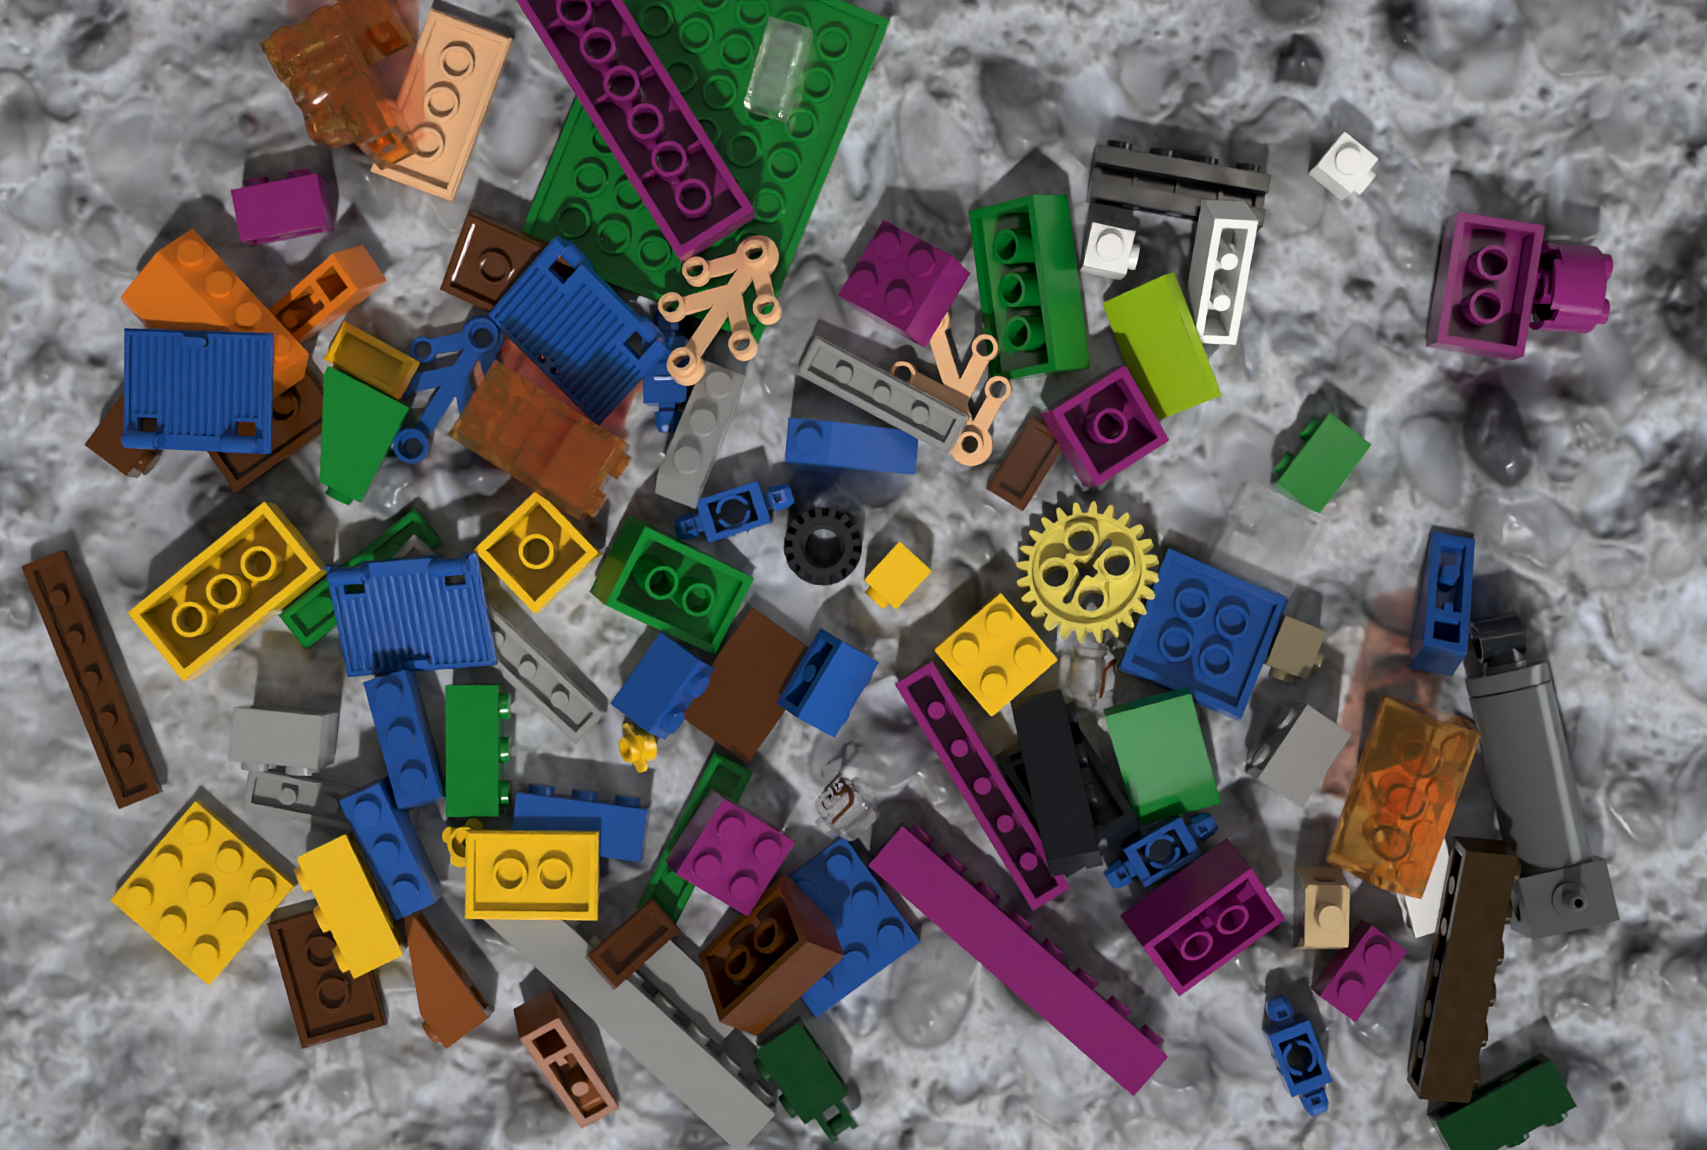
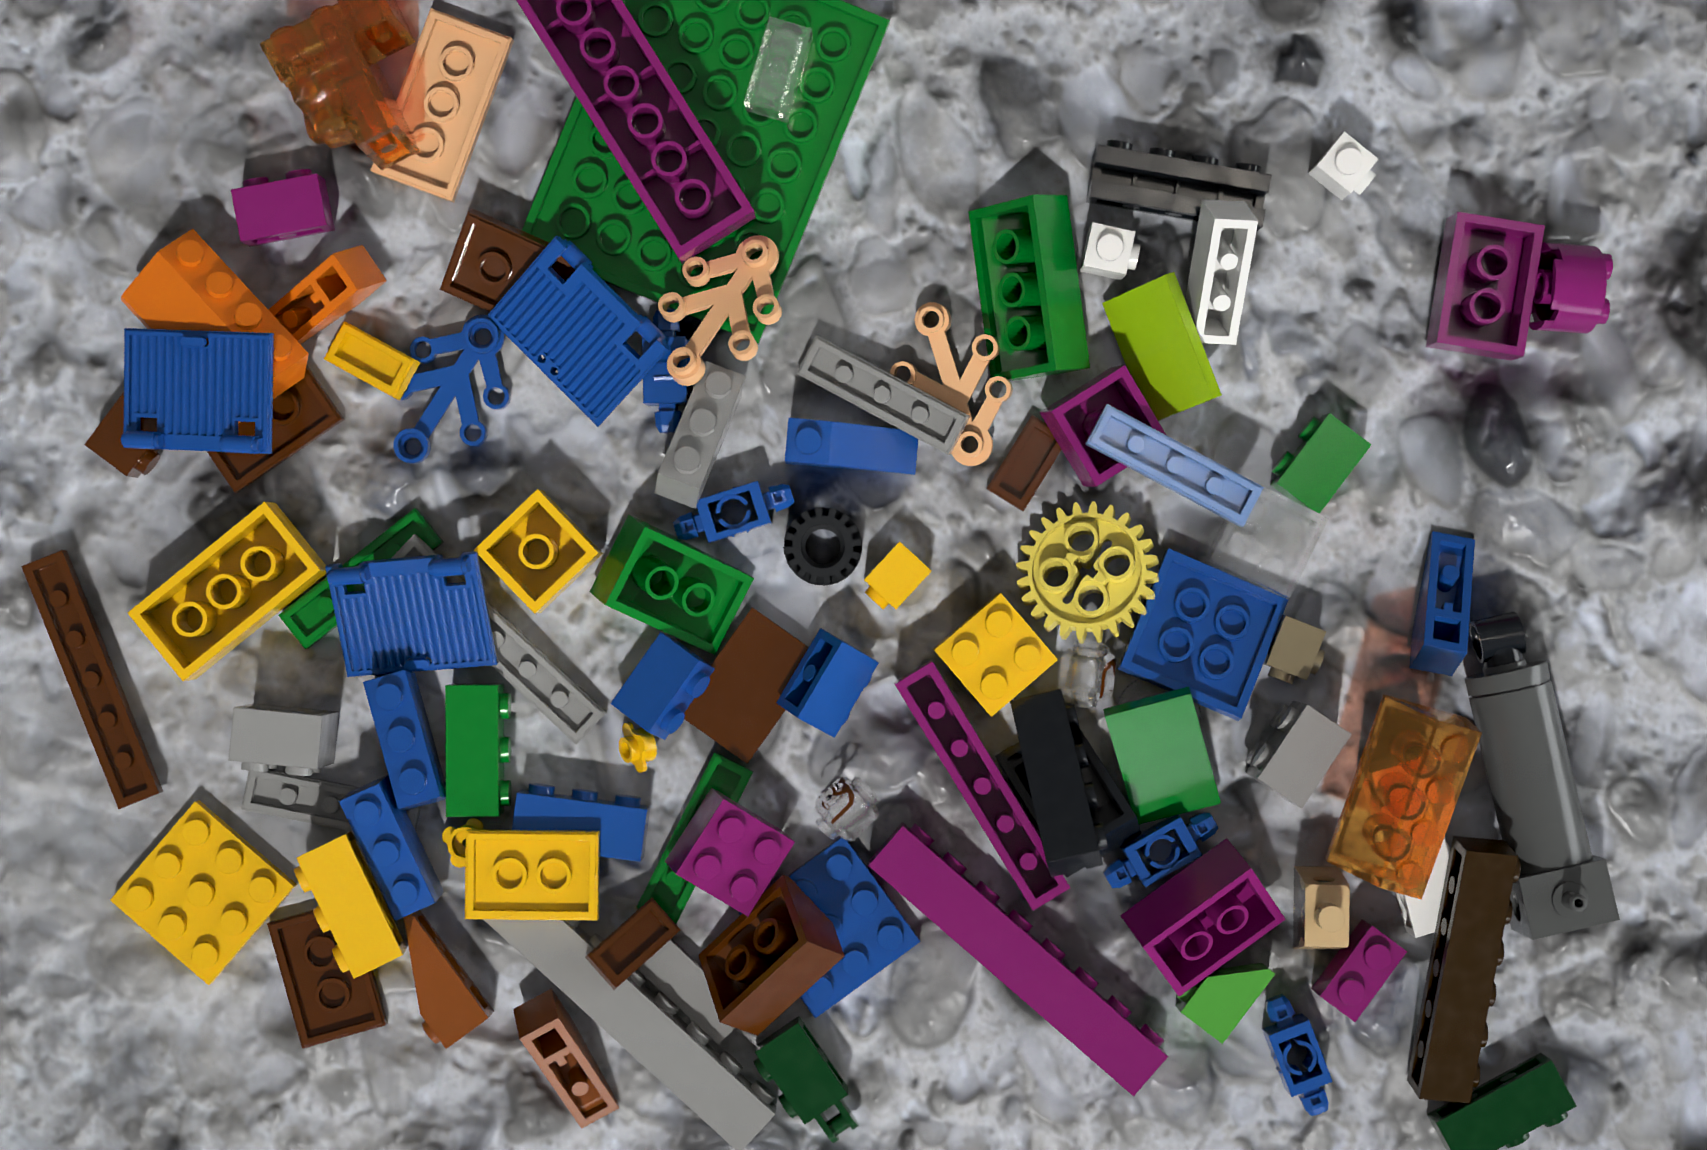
green slope [319,366,412,506] -> none
clear orange brick [448,360,632,521] -> none
magenta brick [838,220,971,348] -> none
none -> medium blue tile [1085,404,1264,527]
none -> bright green slope [1175,963,1275,1044]

